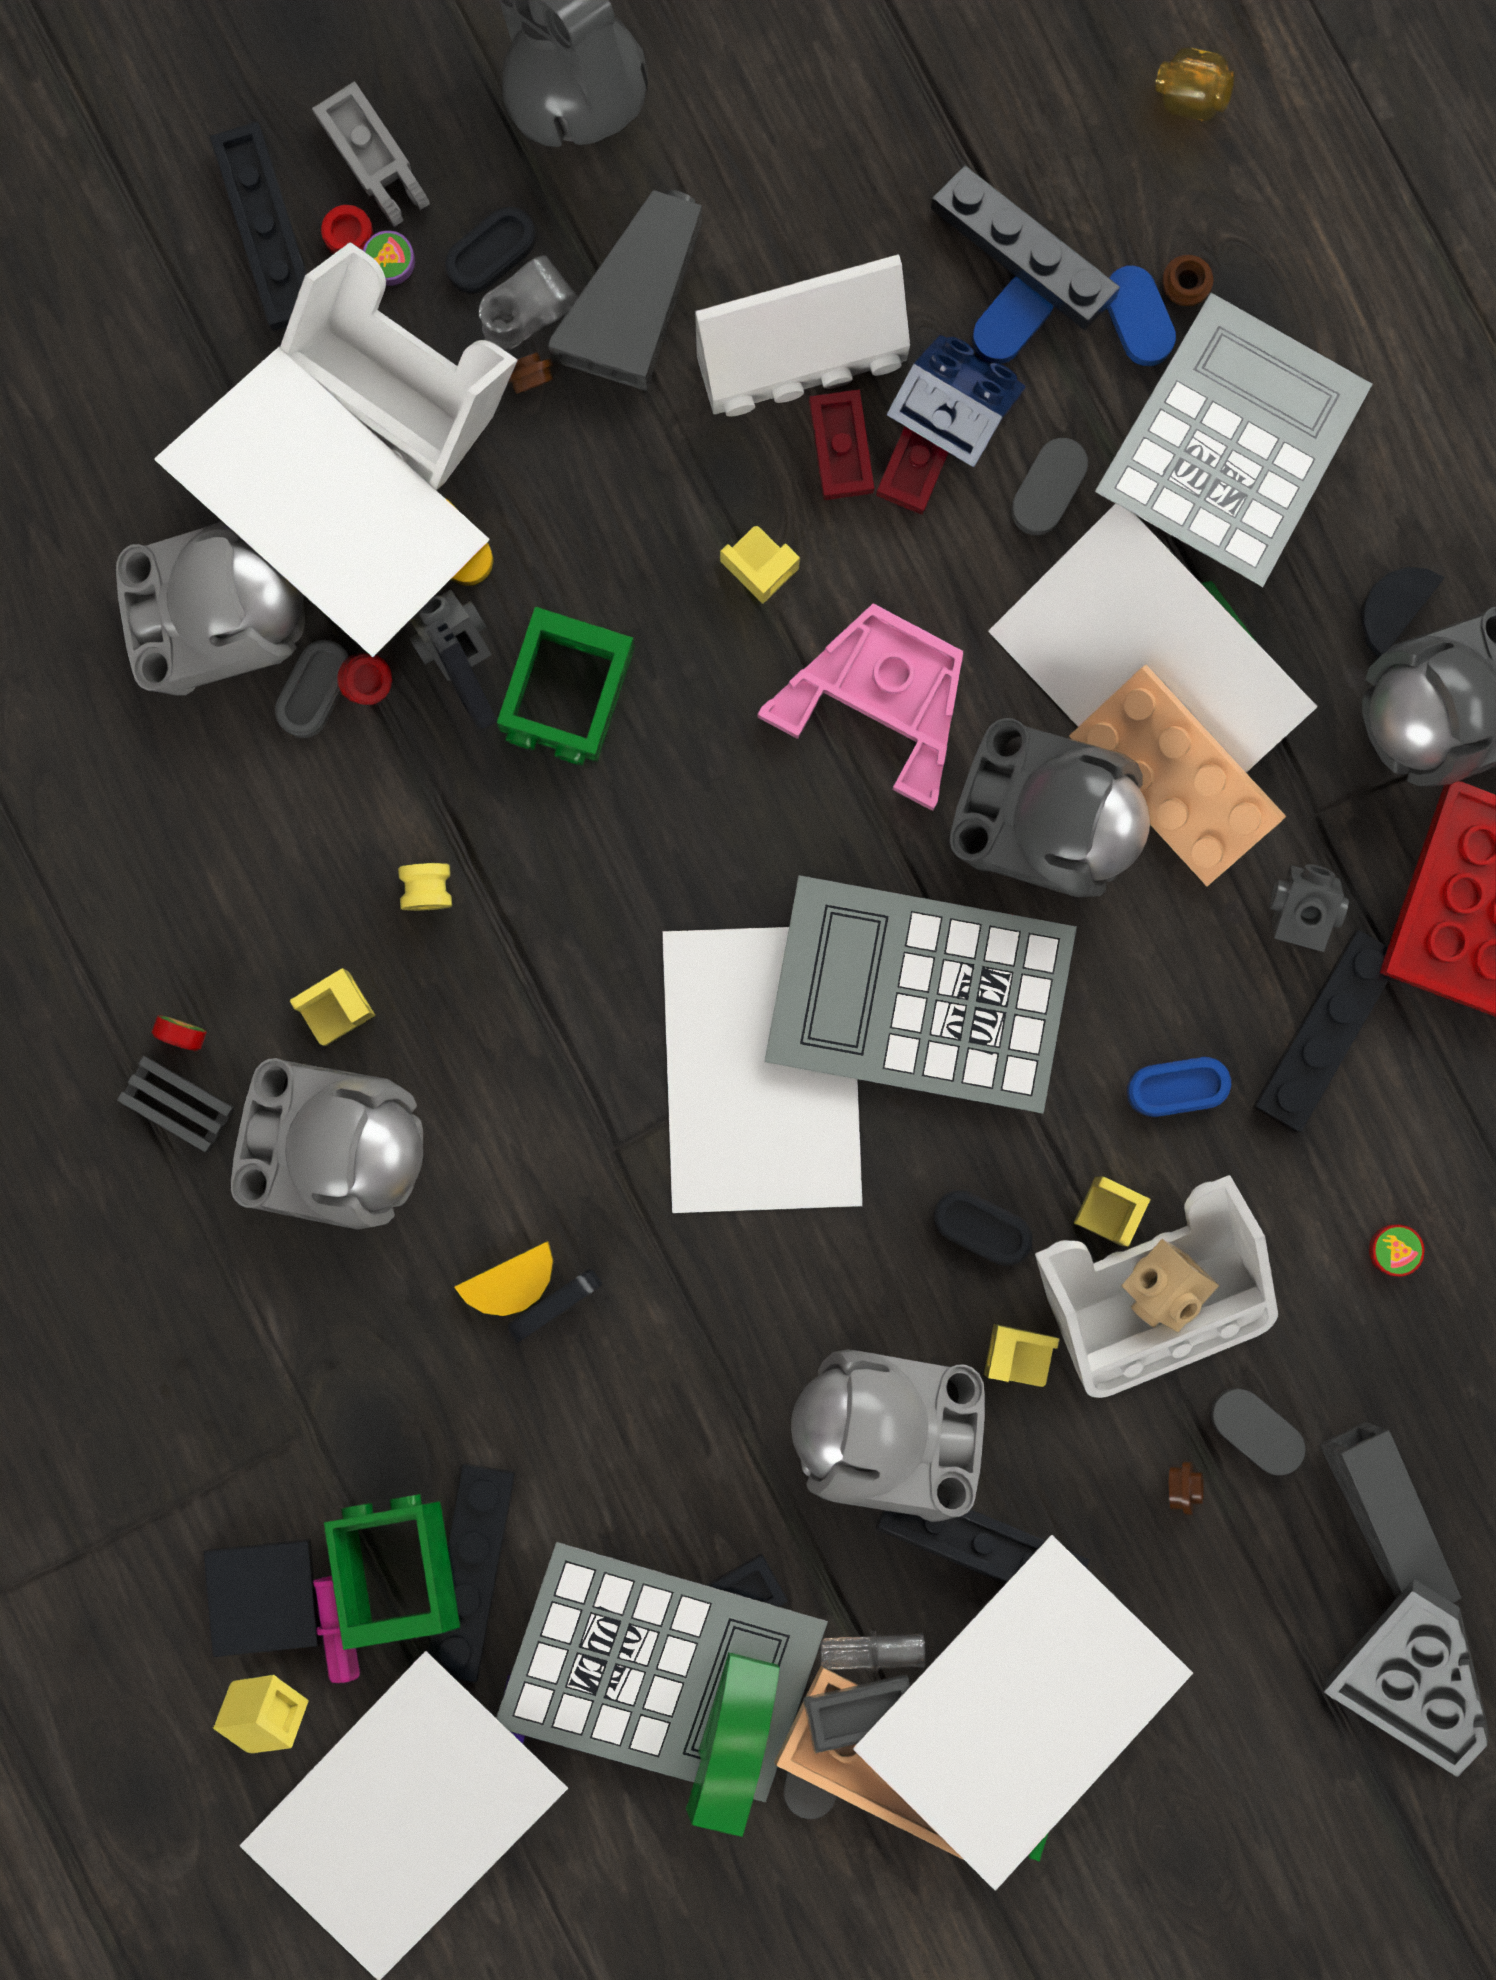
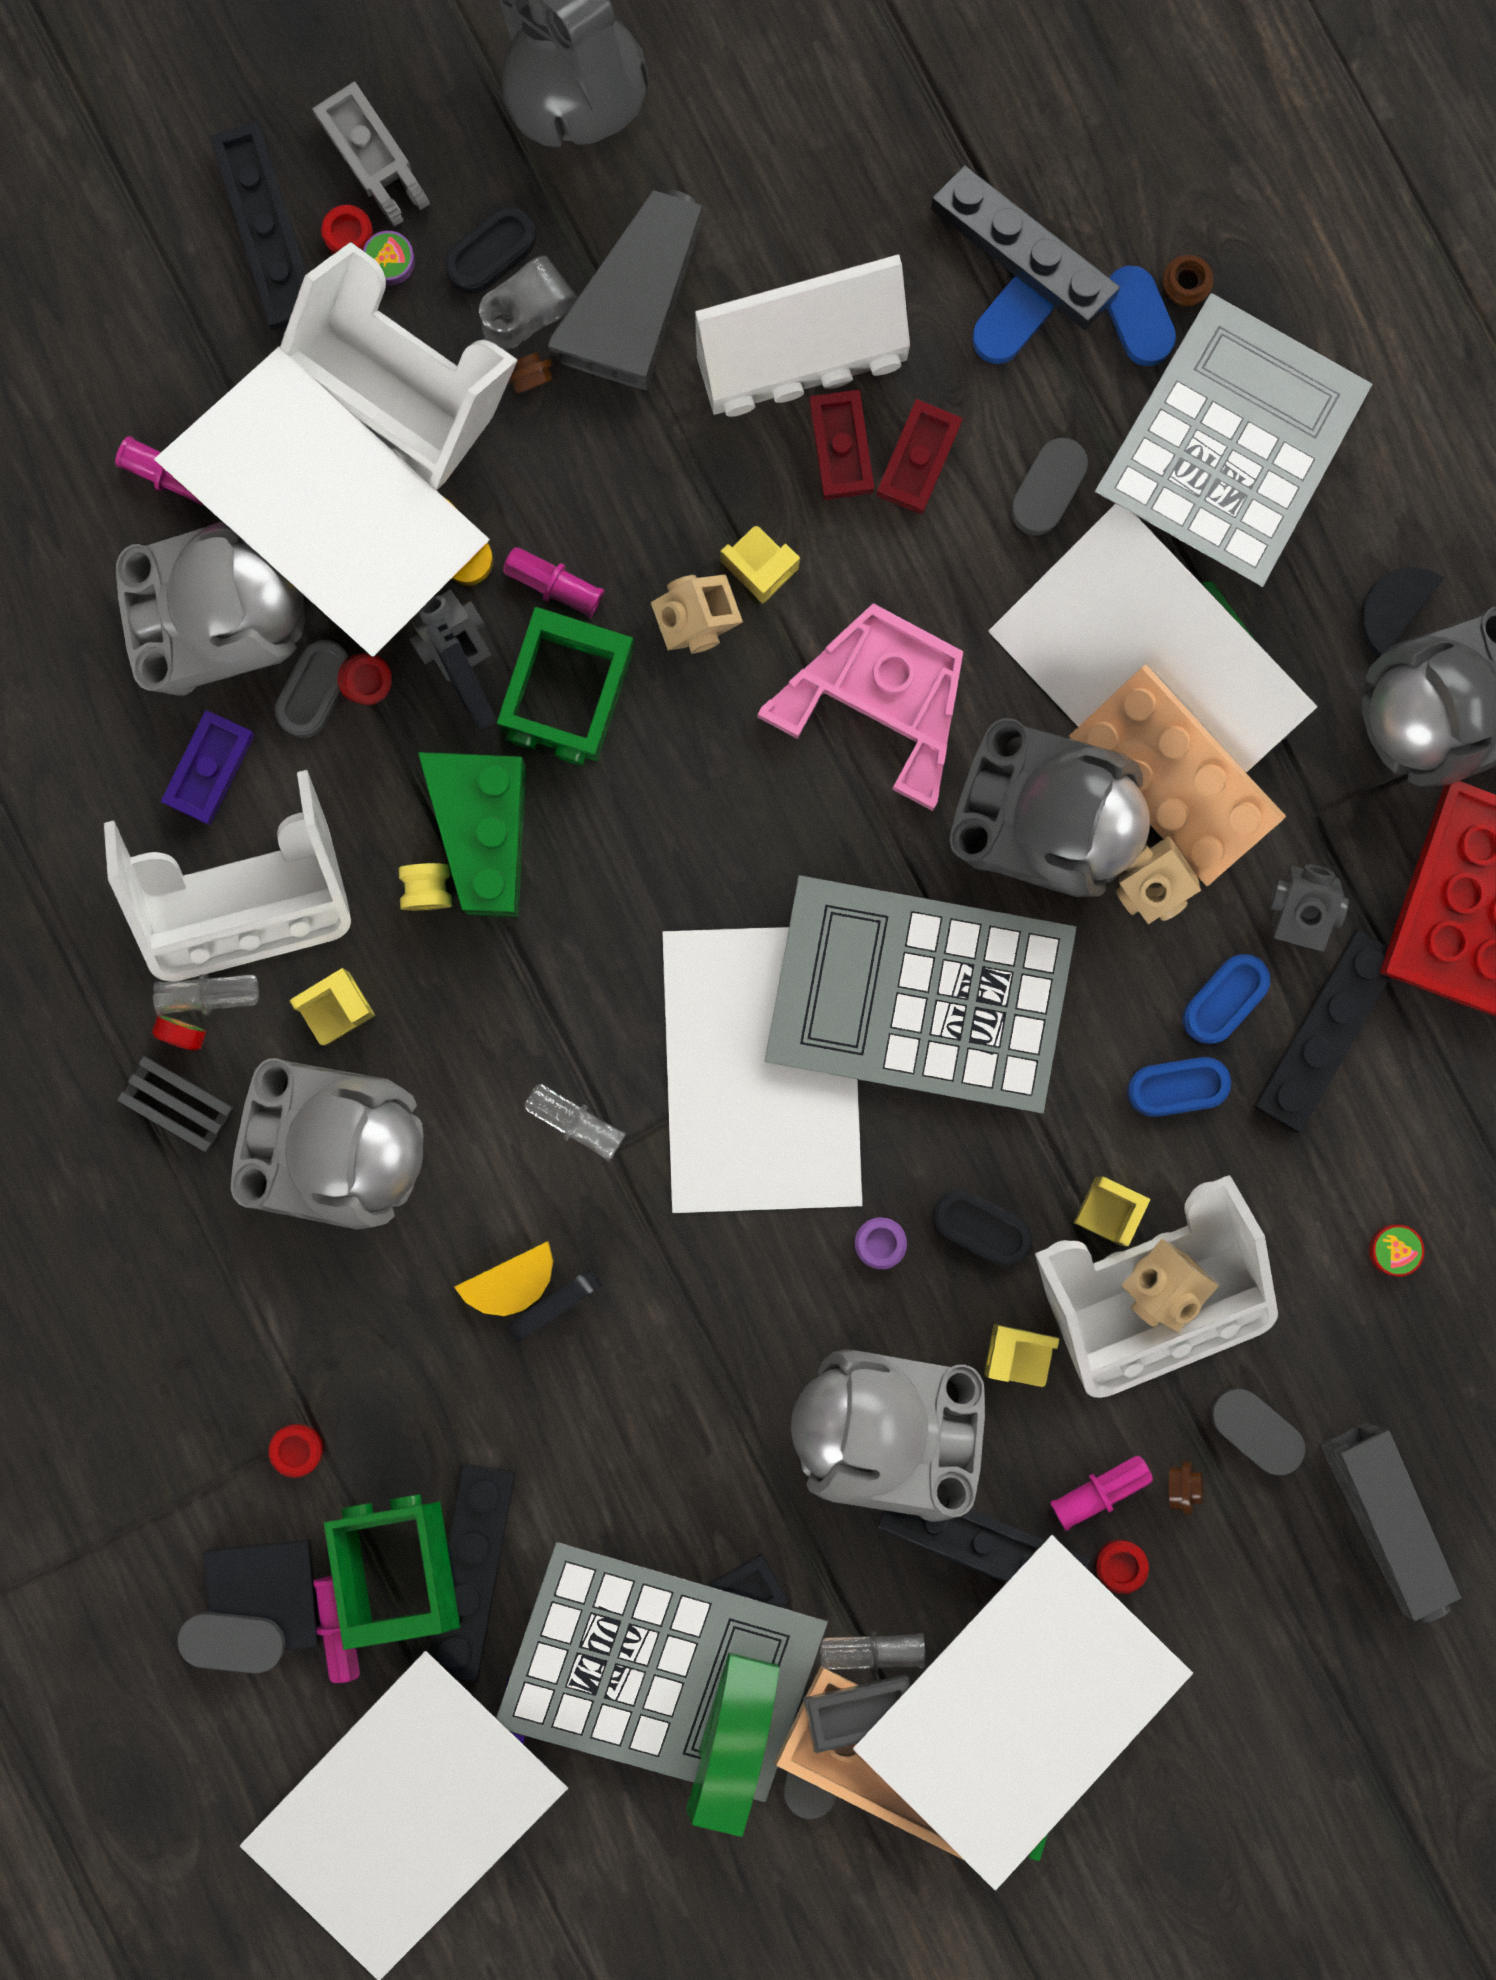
light yellow panel [213,1675,309,1753] -> none
bracket [886,335,1025,467] -> none
clear yellow head [1156,47,1235,121] -> none
plate [1324,1579,1489,1777] -> none
none -> white windscreen [104,770,351,982]
none -> dark pink axle [115,436,204,505]
none -> clear axle [153,974,260,1015]
none -> dark purple plate [161,710,255,826]
none -> dark grey tile [178,1612,286,1674]
none -> red tile [269,1424,323,1478]
none -> green wedge [418,752,526,918]
none -> dark pink axle [503,547,605,619]
none -> clear axle [524,1084,626,1161]
none -> tan brick [651,574,743,654]
none -> medium lavender tile [855,1217,907,1269]
none -> dark pink axle [1050,1456,1153,1531]
none -> red tile [1094,1539,1149,1594]
none -> tan brick [1116,836,1201,924]
none -> blue tile [1182,954,1270,1044]

